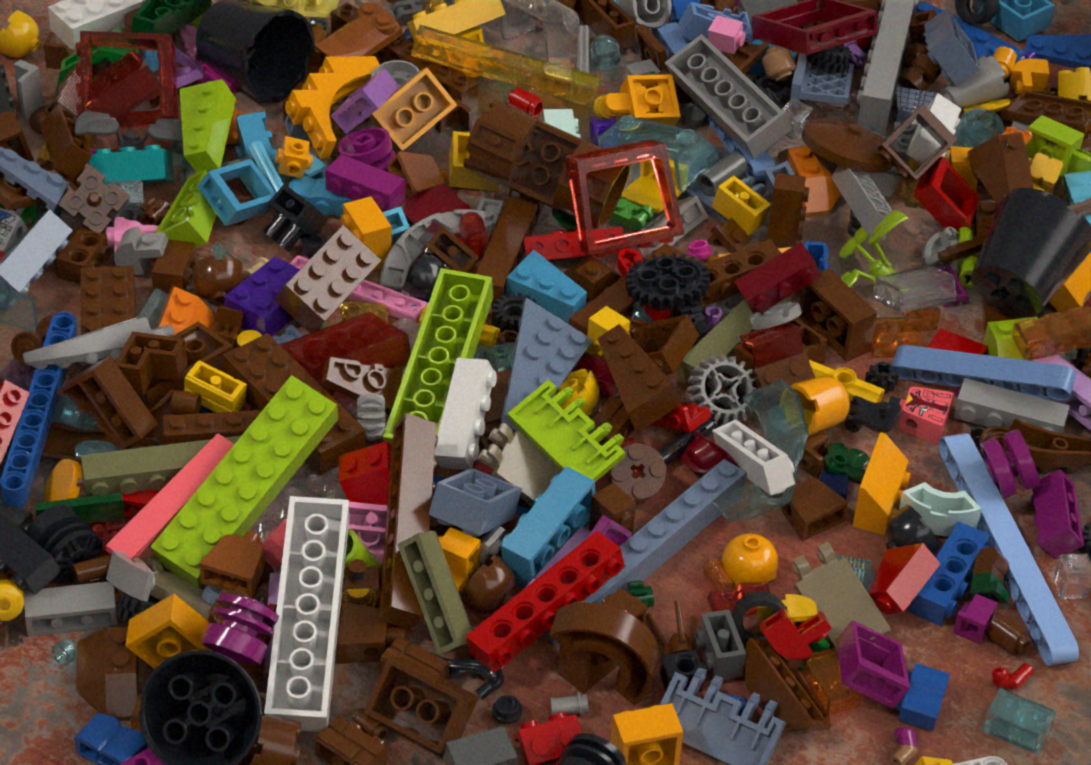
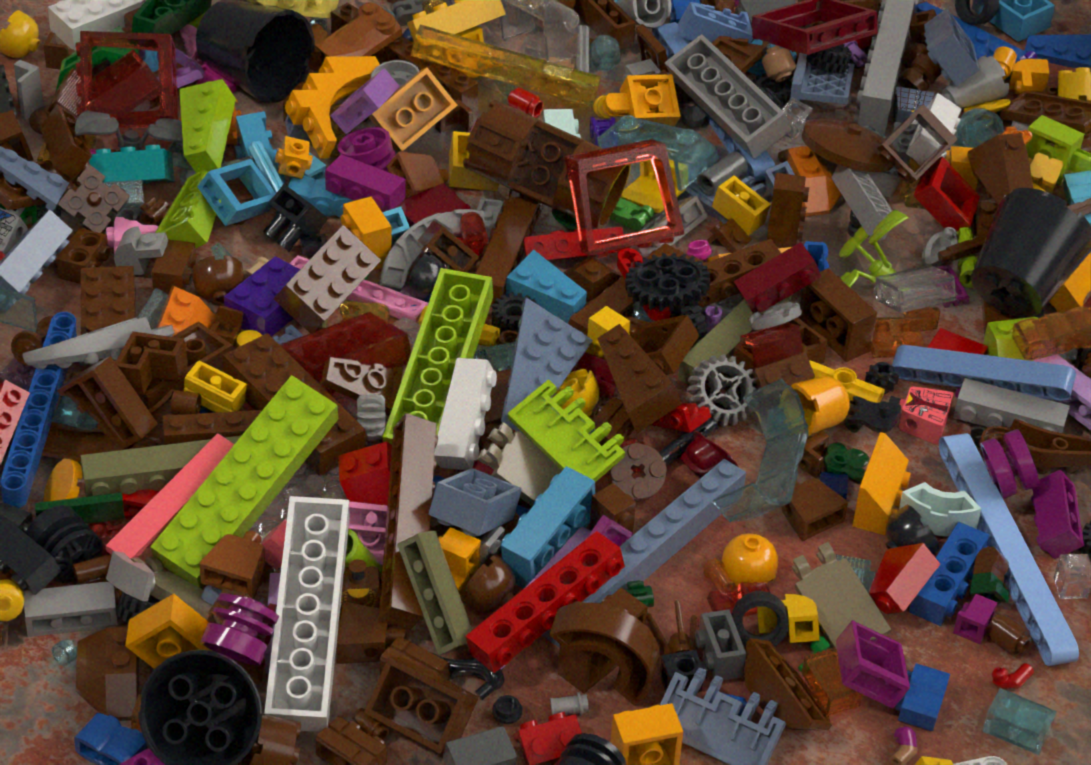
clear light blue gear [75,440,120,459] -> none
bright pink brick [708,15,746,54] -> none
white brick [712,419,795,495] -> none
red brick [759,608,832,659] -> none

